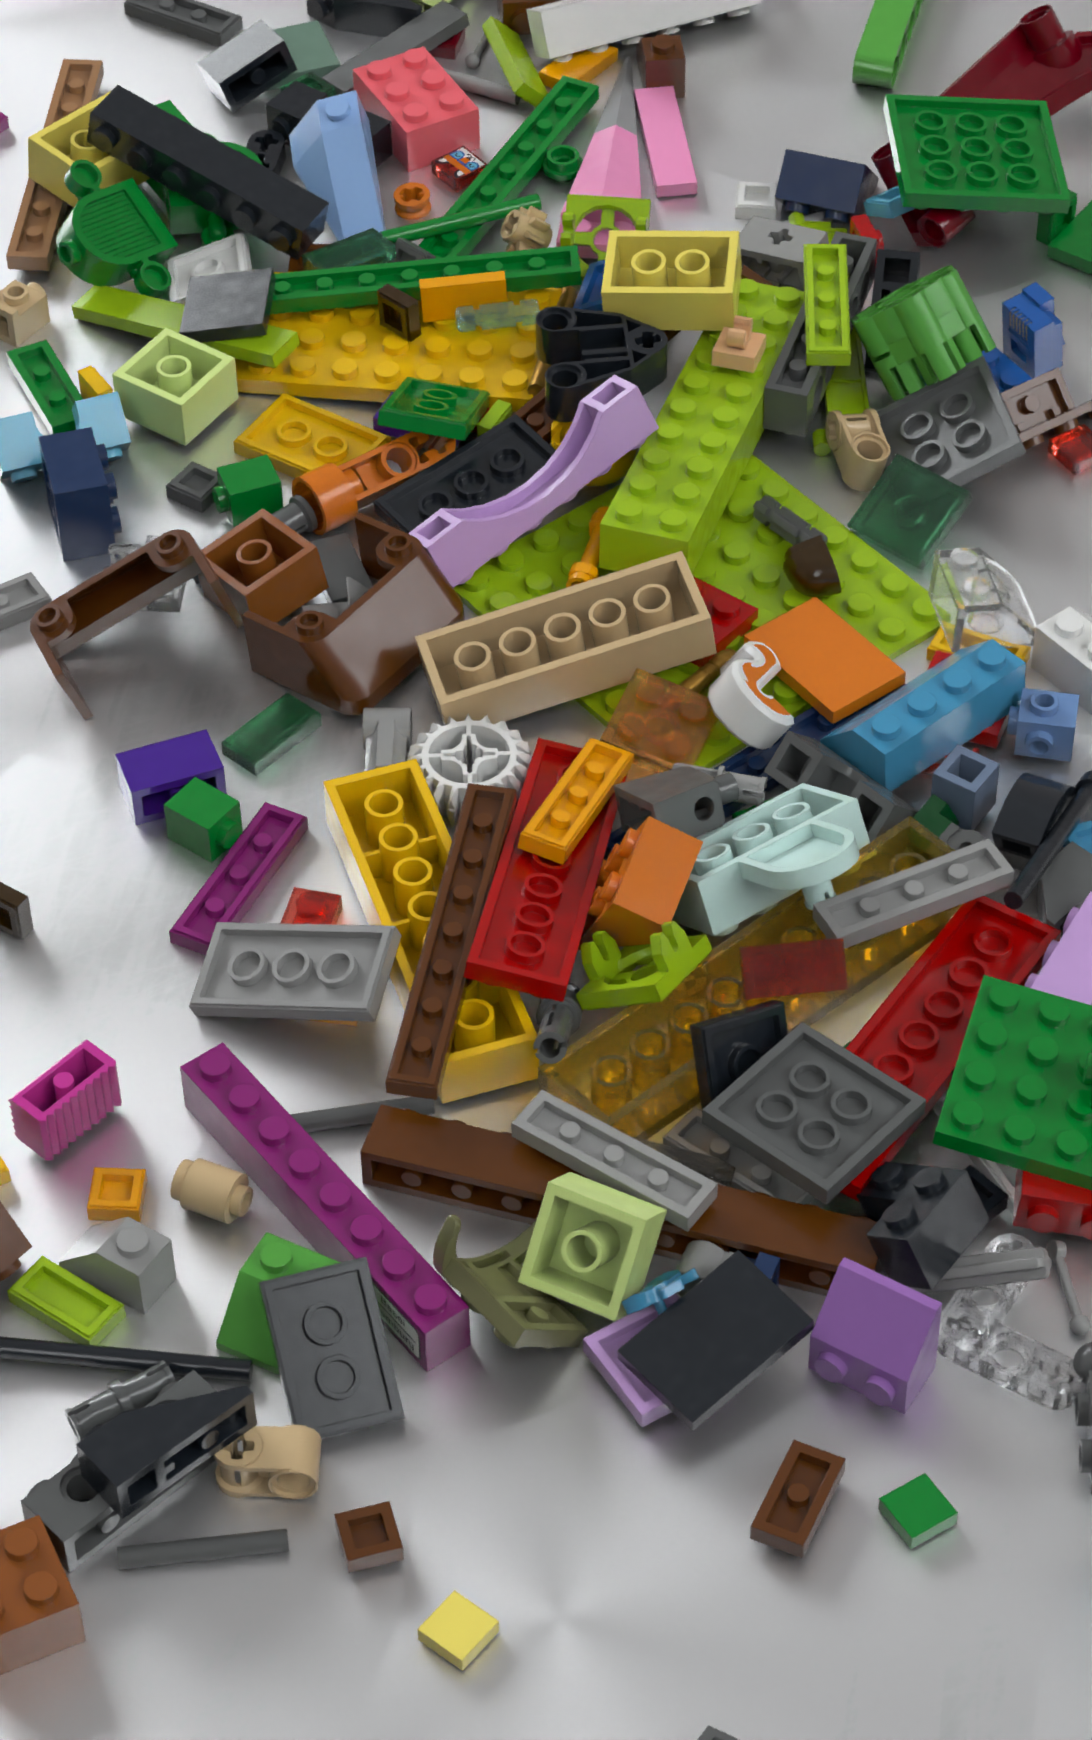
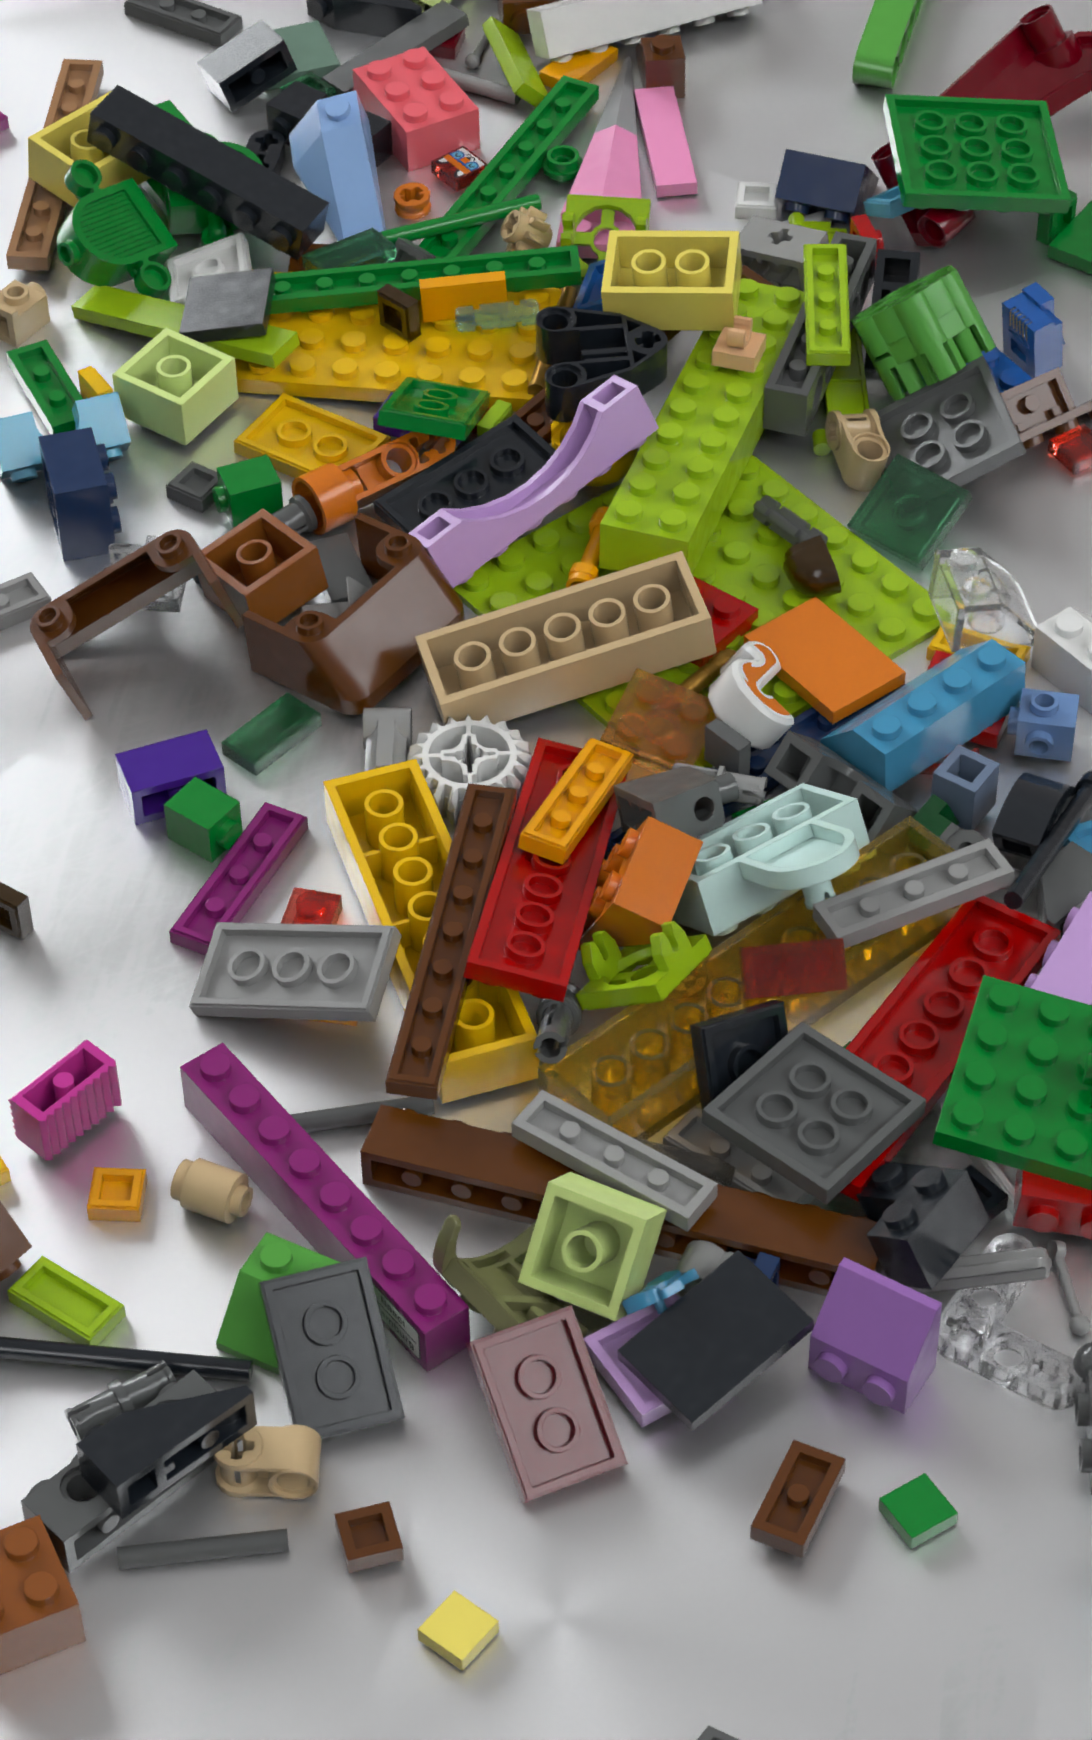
light grey slope [58,1217,177,1315] -> none
none -> tile [465,1305,628,1503]
none -> dark grey tile [704,718,751,775]

